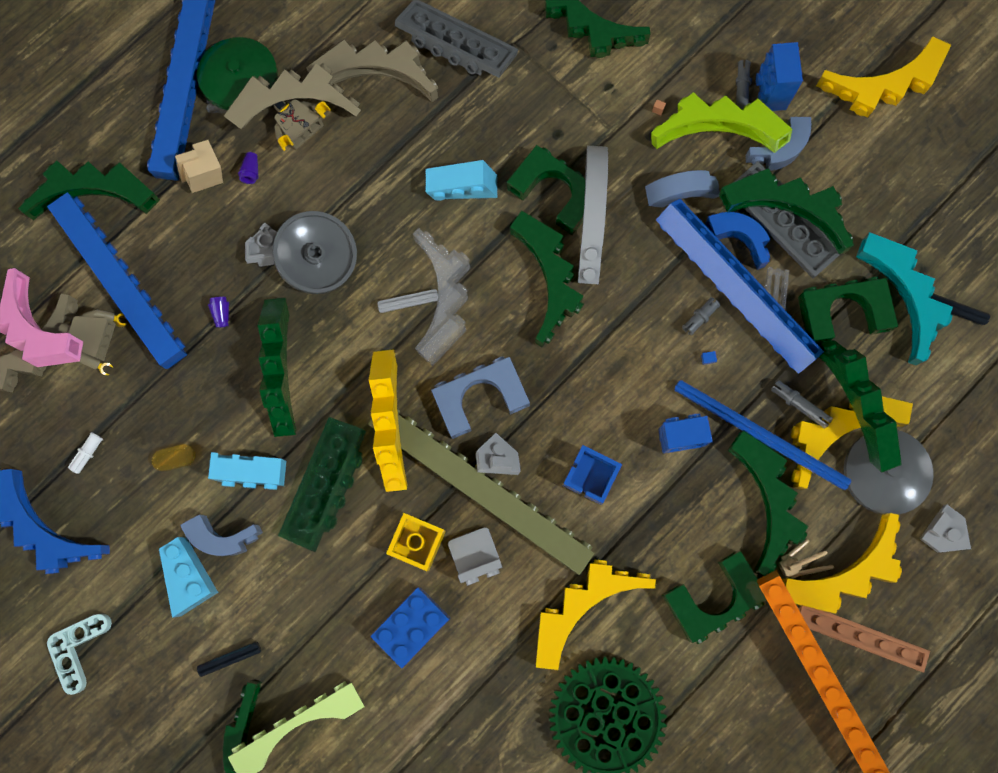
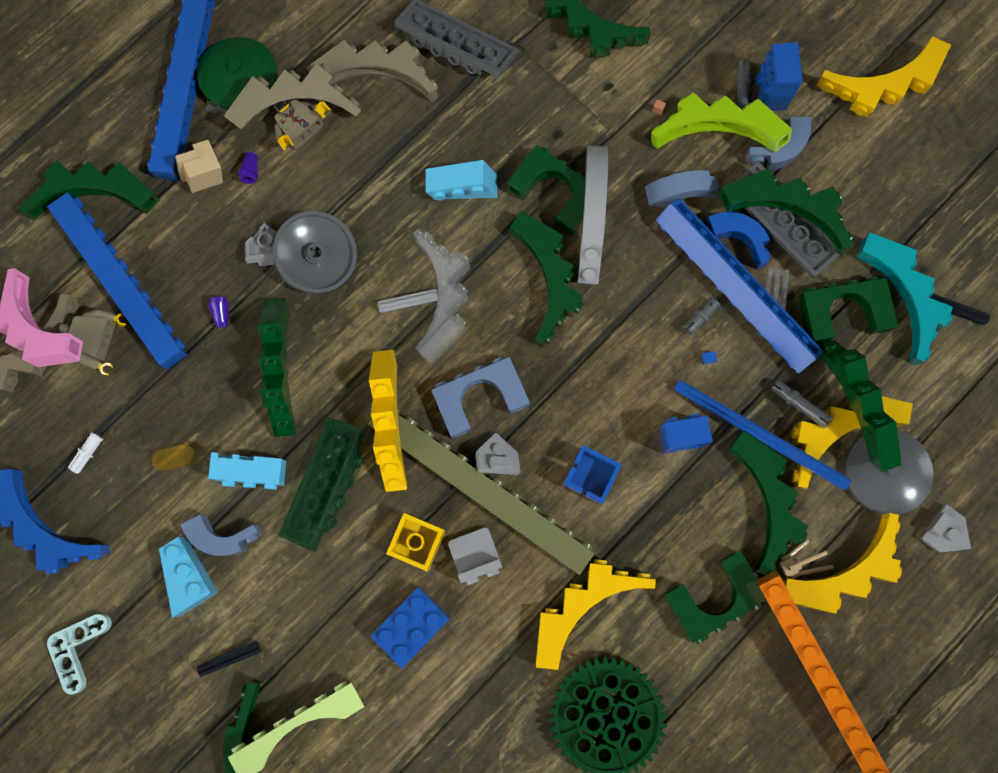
nougat tile [799,606,930,673] -> none

